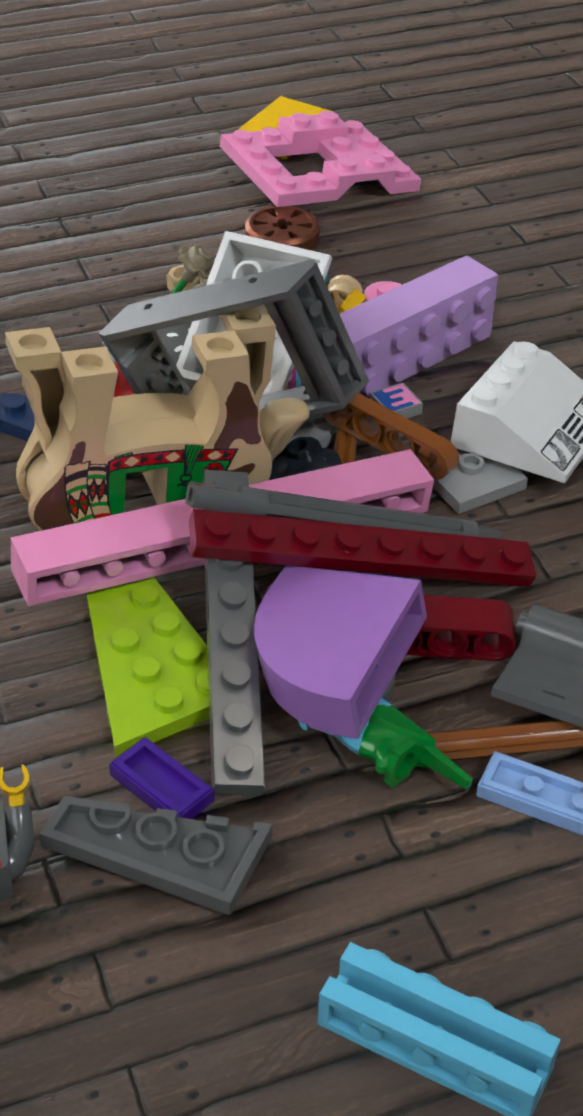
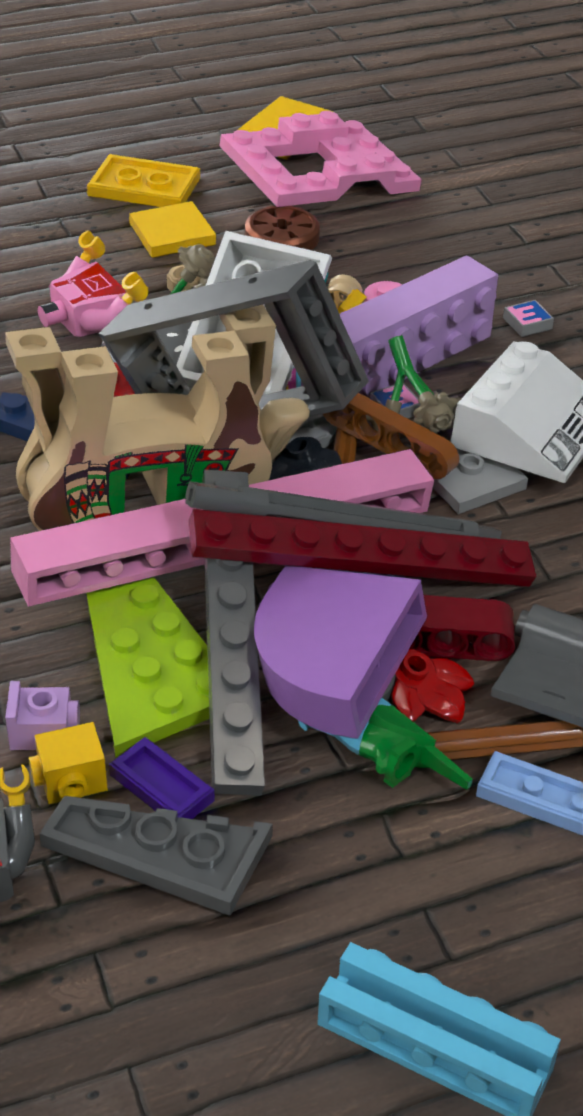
none -> lavender brick [5,681,80,750]
none -> yellow brick [28,722,108,804]
none -> torso [38,231,149,337]
none -> yellow tile [87,154,200,207]
none -> yellow tile [129,201,216,258]
none -> plant [366,335,462,438]
none -> red plate [391,649,474,724]
none -> tile [503,300,554,337]

